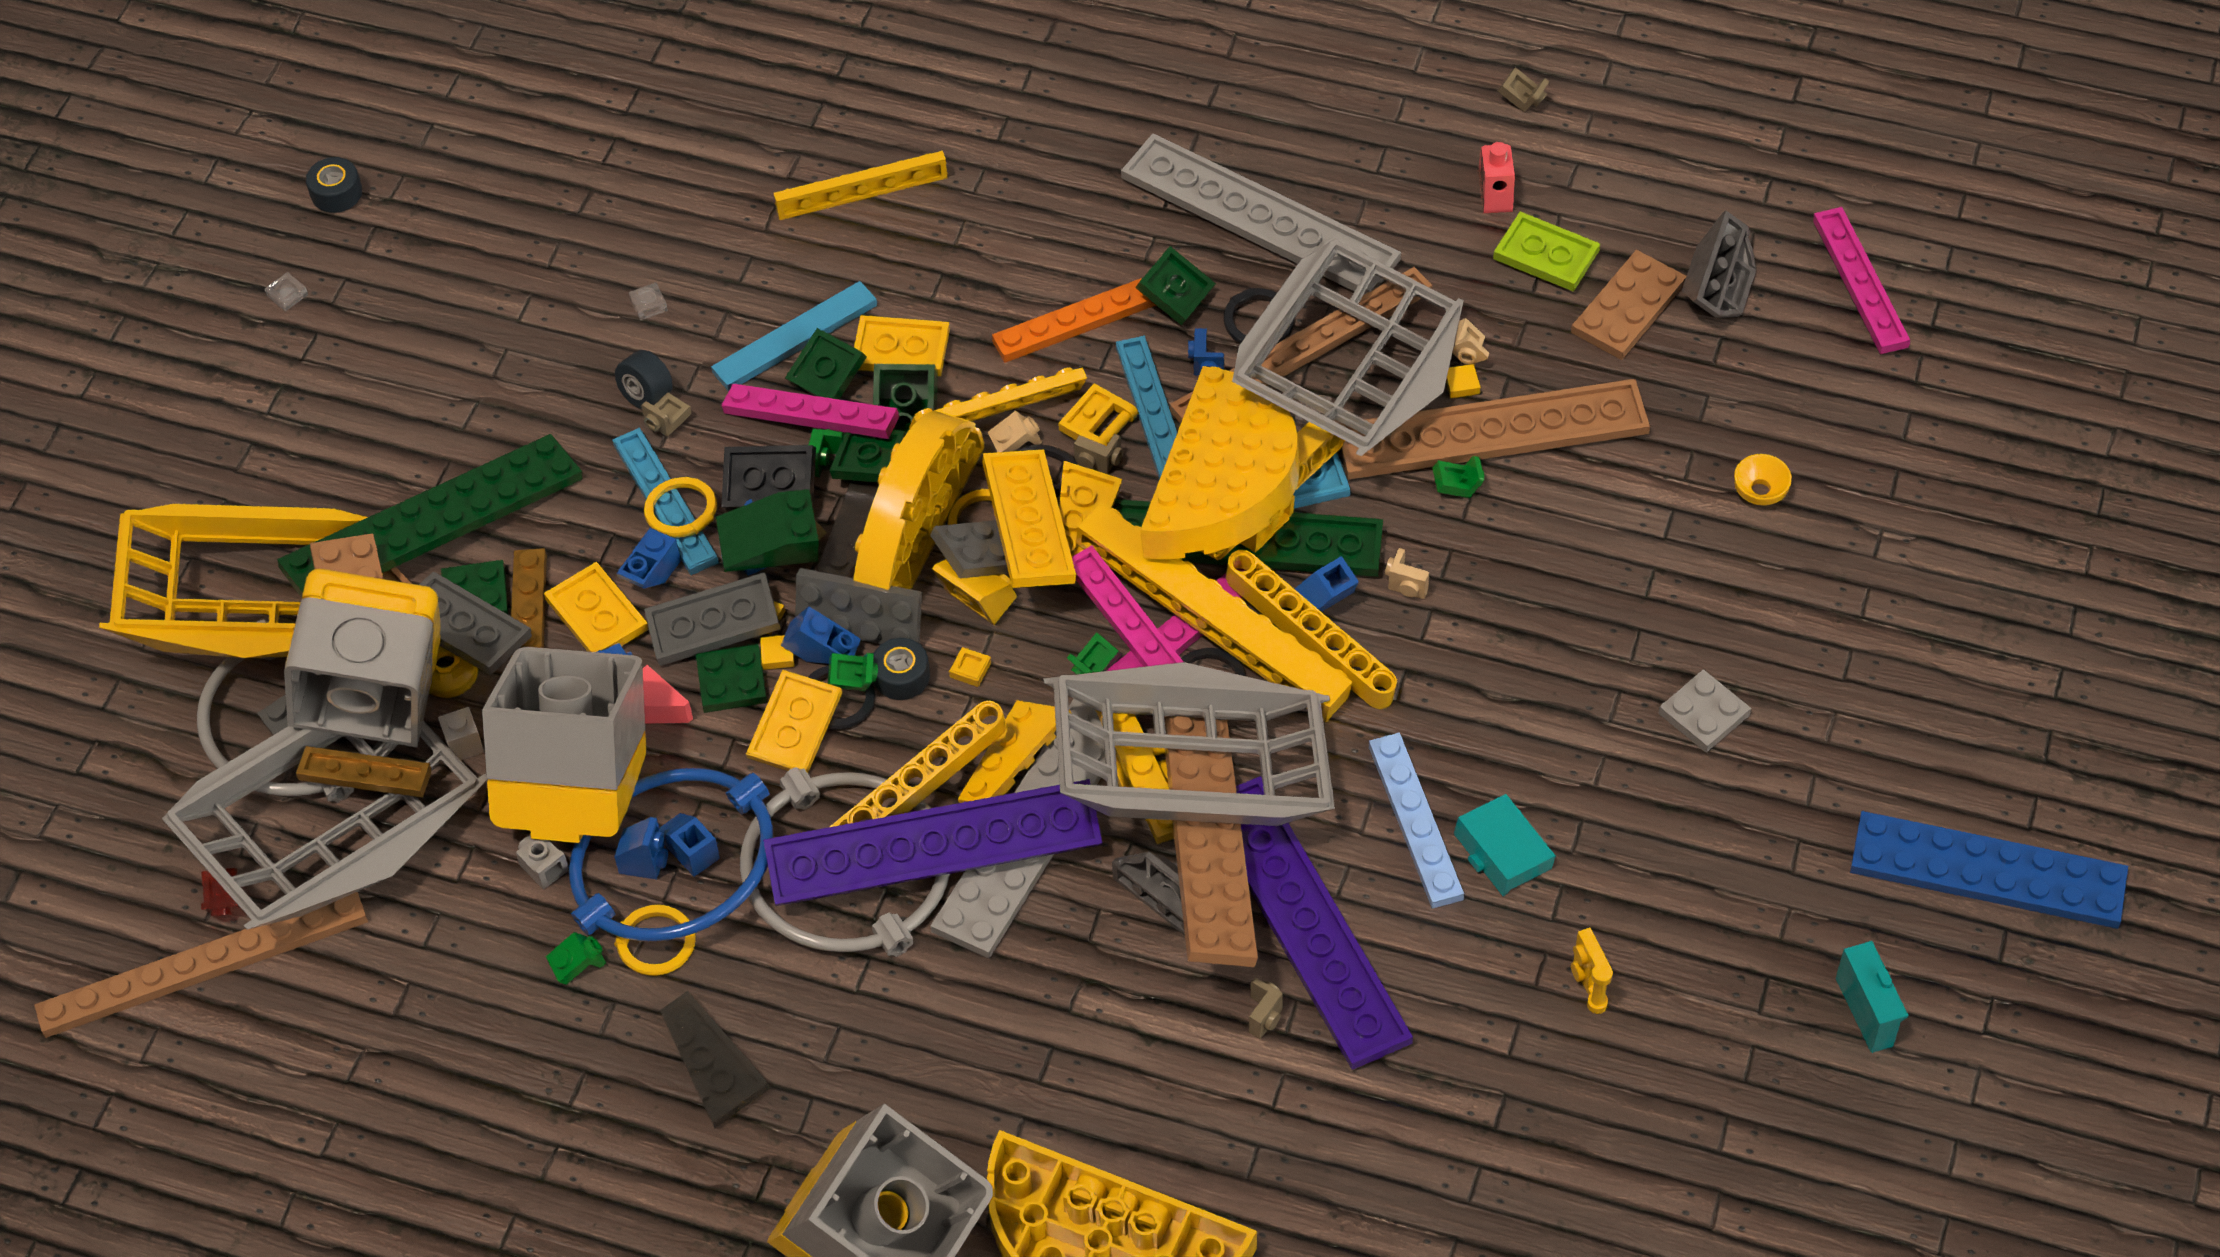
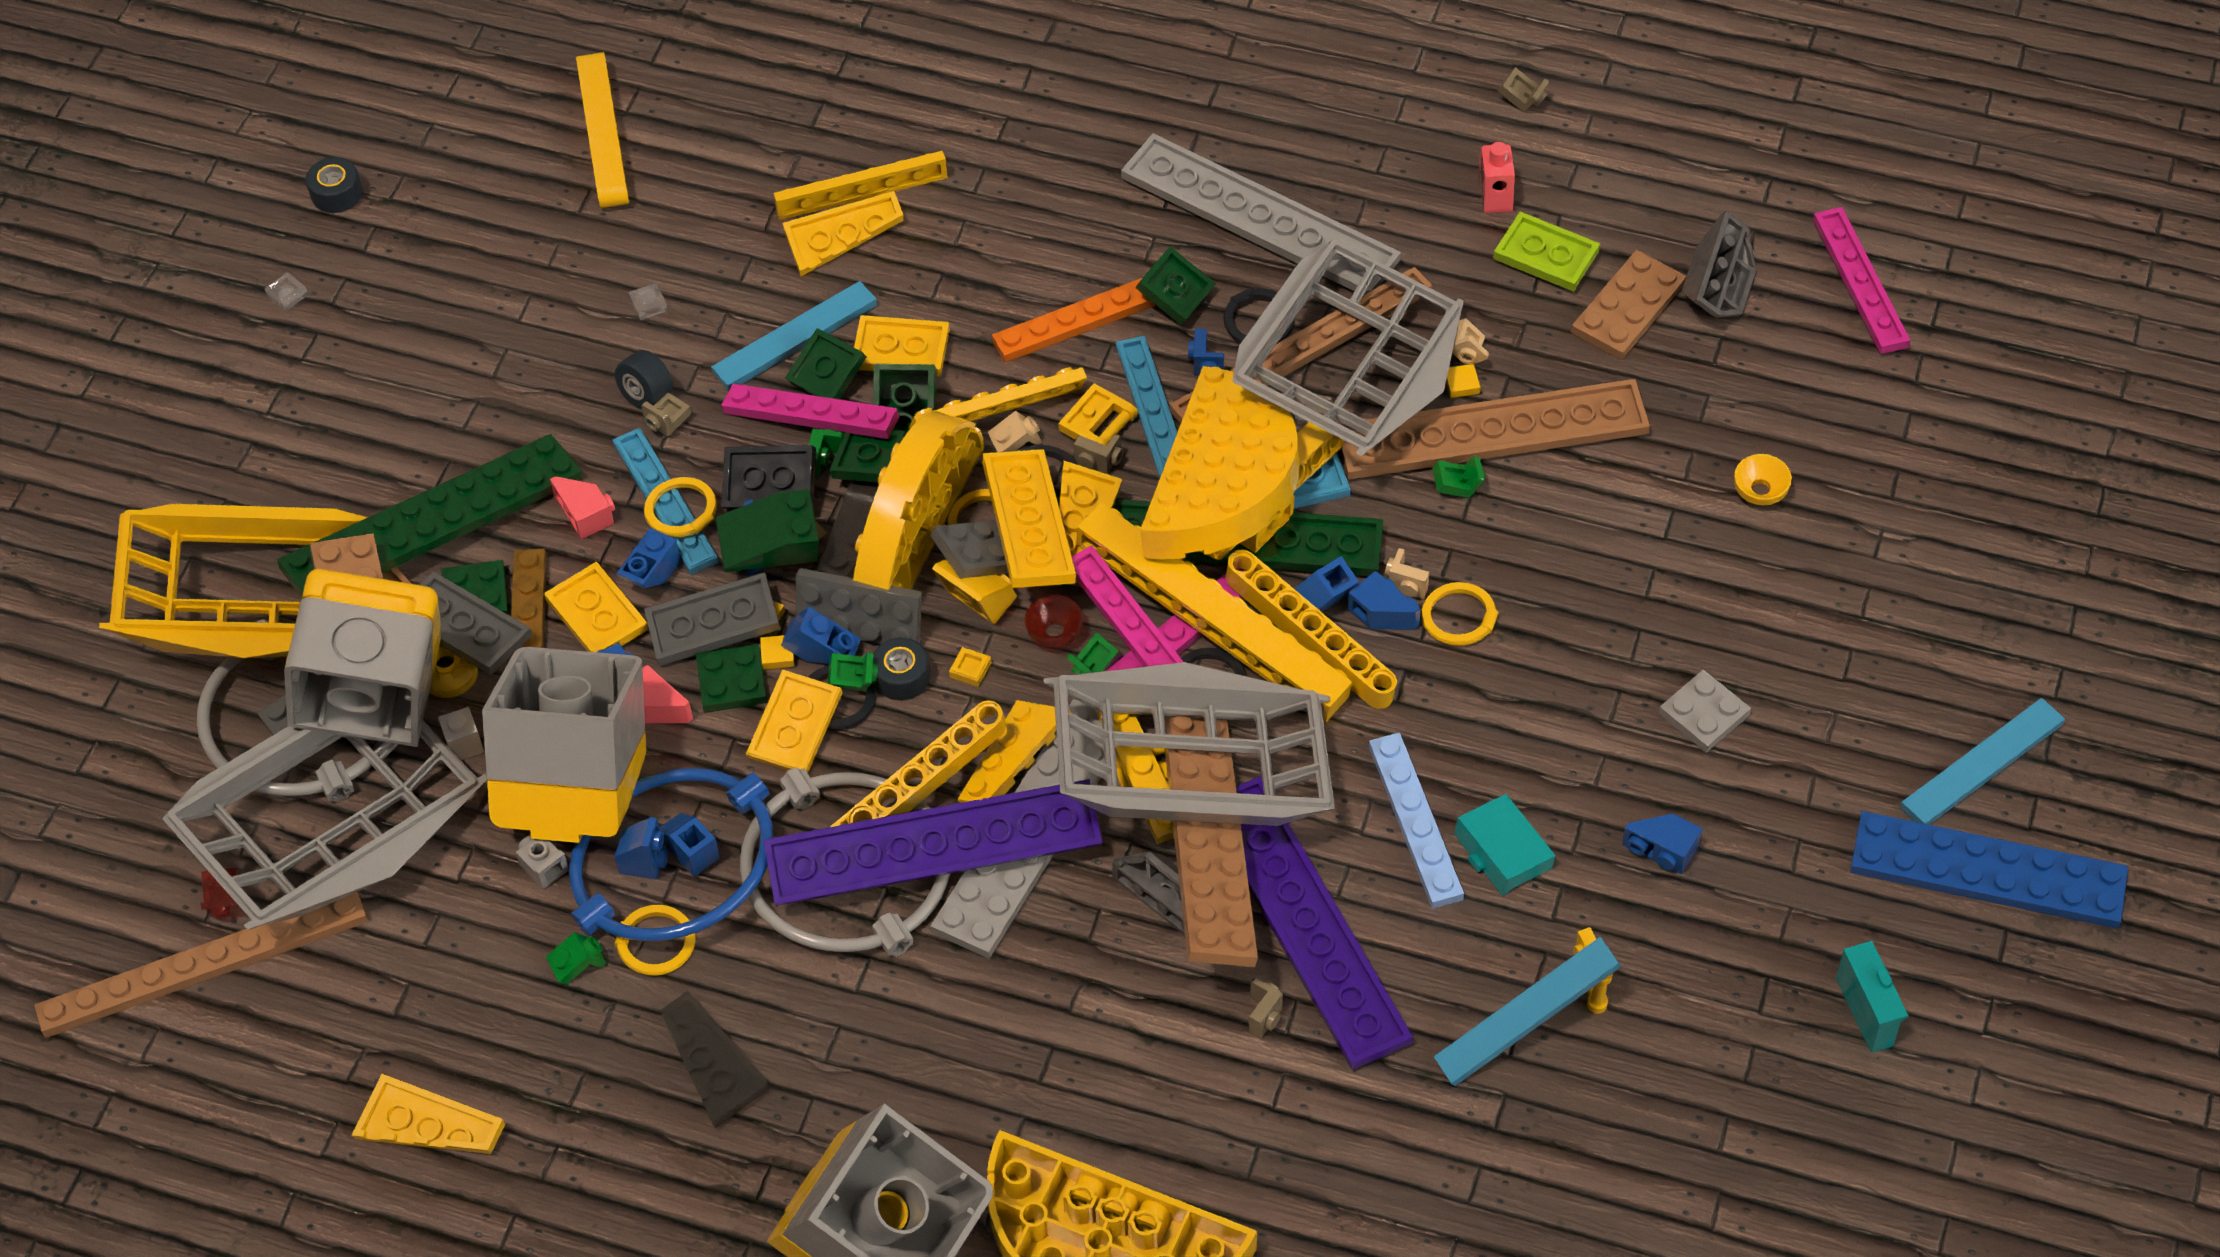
pearl gold plate [296,746,432,798] -> none
none -> yellow wing [352,1074,506,1154]
none -> coral slope [550,476,615,540]
none -> yellow beam [576,52,629,209]
none -> yellow wing [782,191,904,277]
none -> clear red piece [1025,594,1083,648]
none -> blue slope [1348,571,1420,630]
none -> yellow piece [1421,582,1499,646]
none -> dark azure tile [1434,937,1622,1086]
none -> blue slope [1622,814,1703,874]
none -> dark azure tile [1900,698,2065,825]

